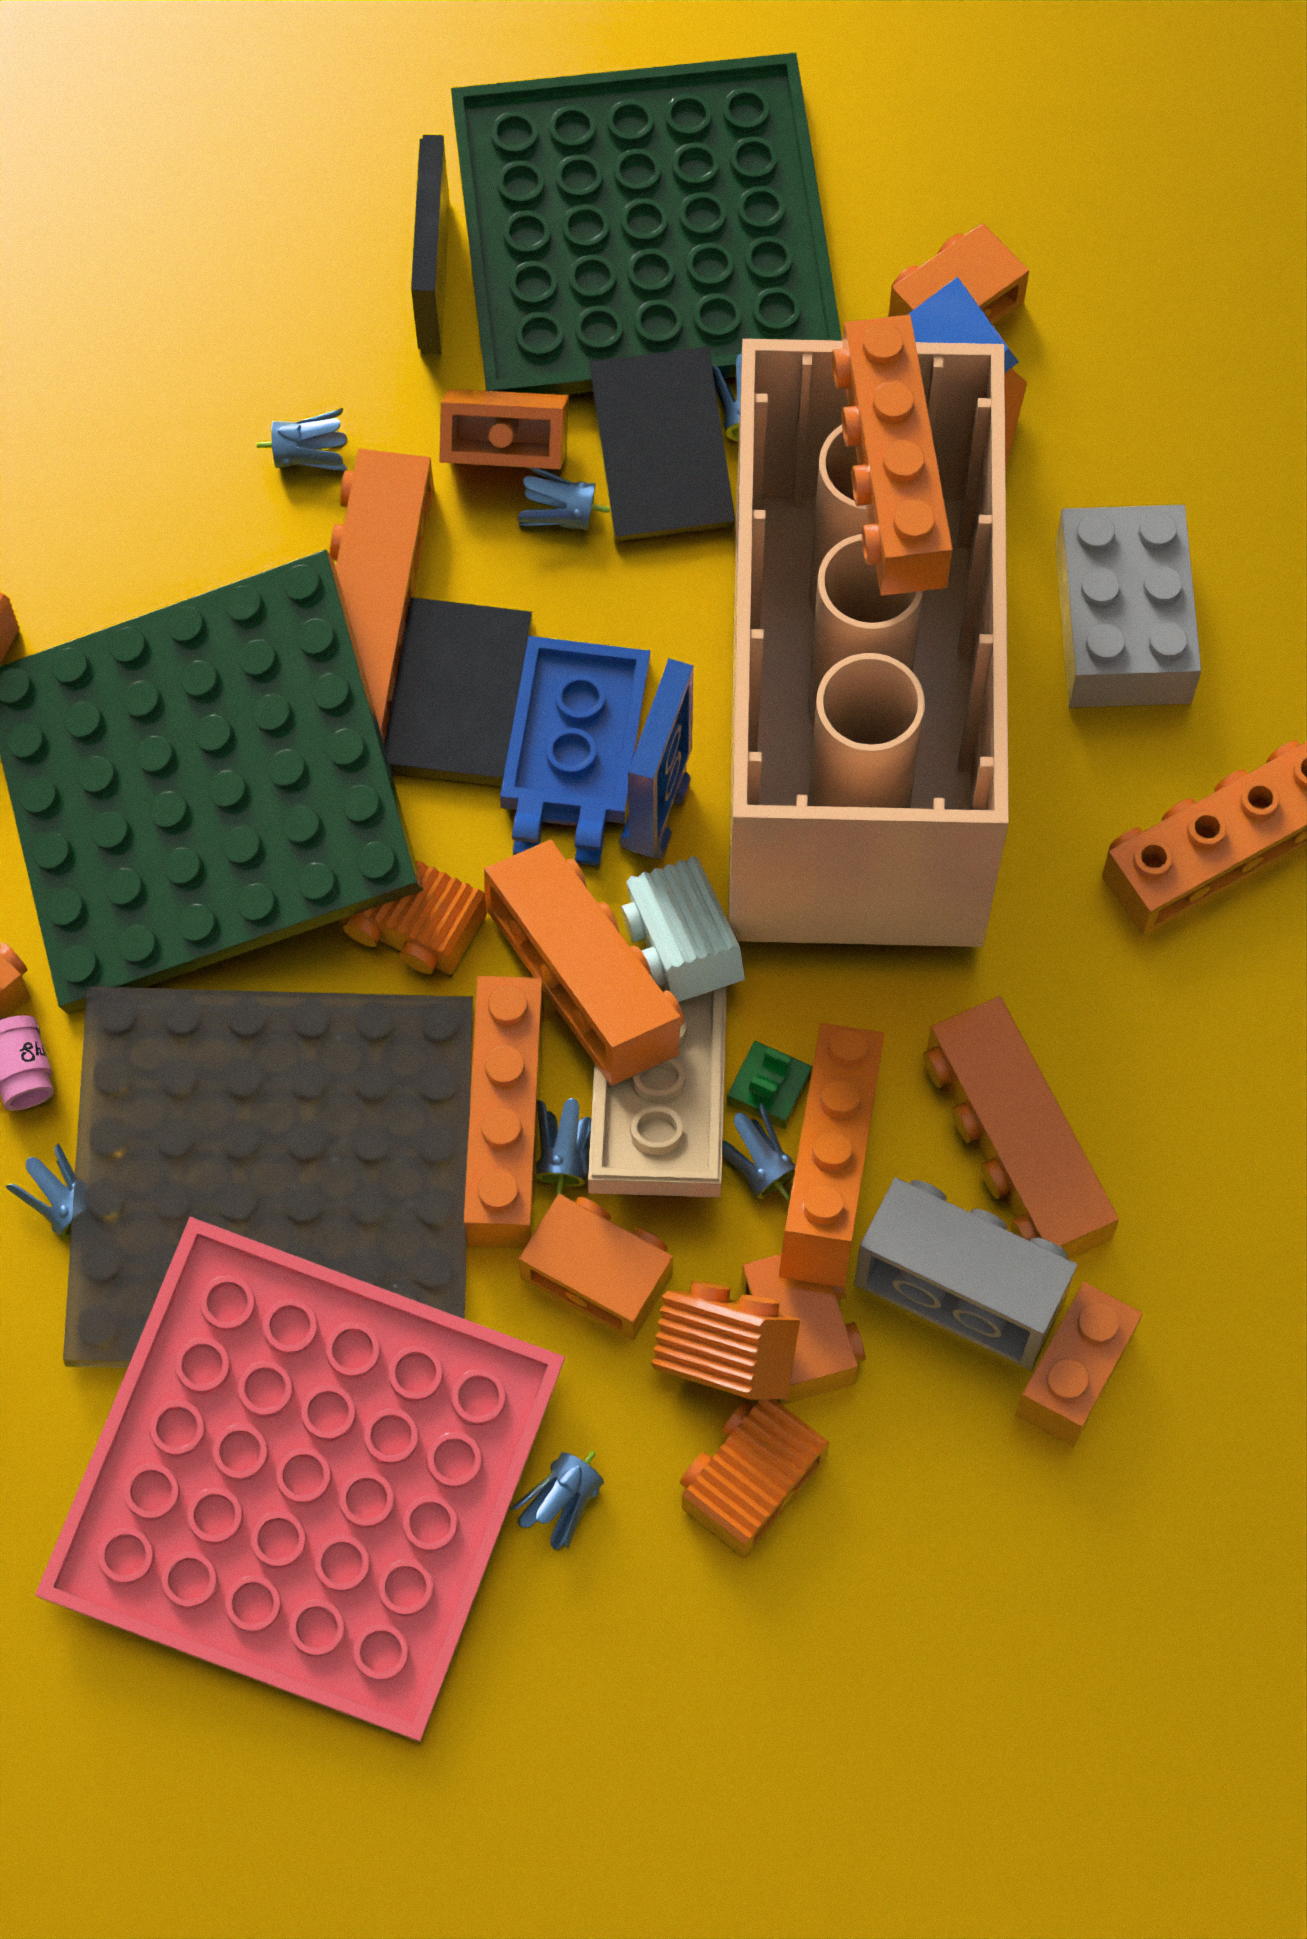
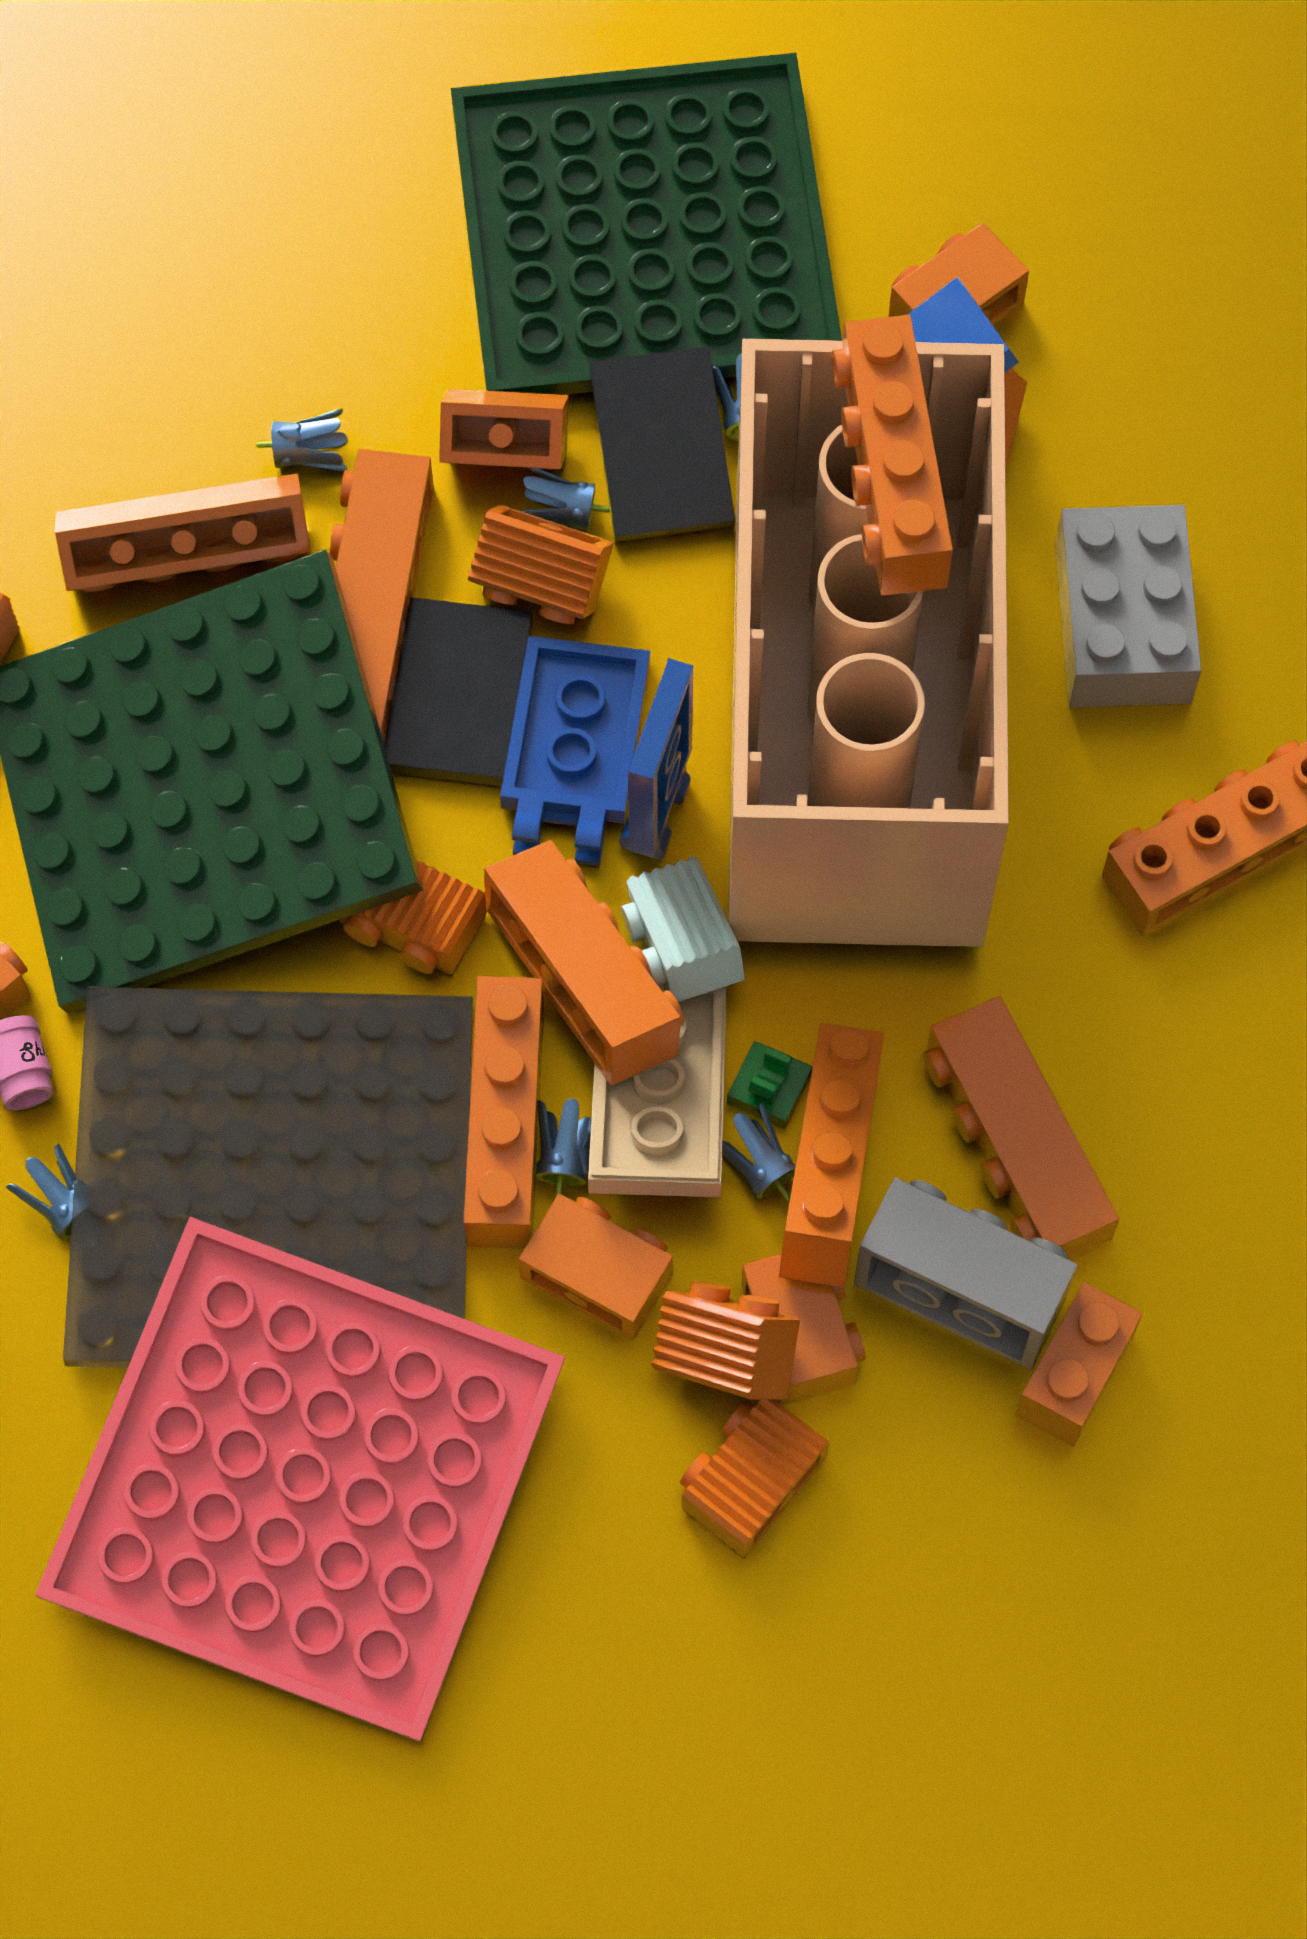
black tile [411,135,450,354] -> none
flat silver piece [510,1451,604,1550] -> none
none -> orange brick [55,474,311,592]
none -> orange brick [468,505,614,624]

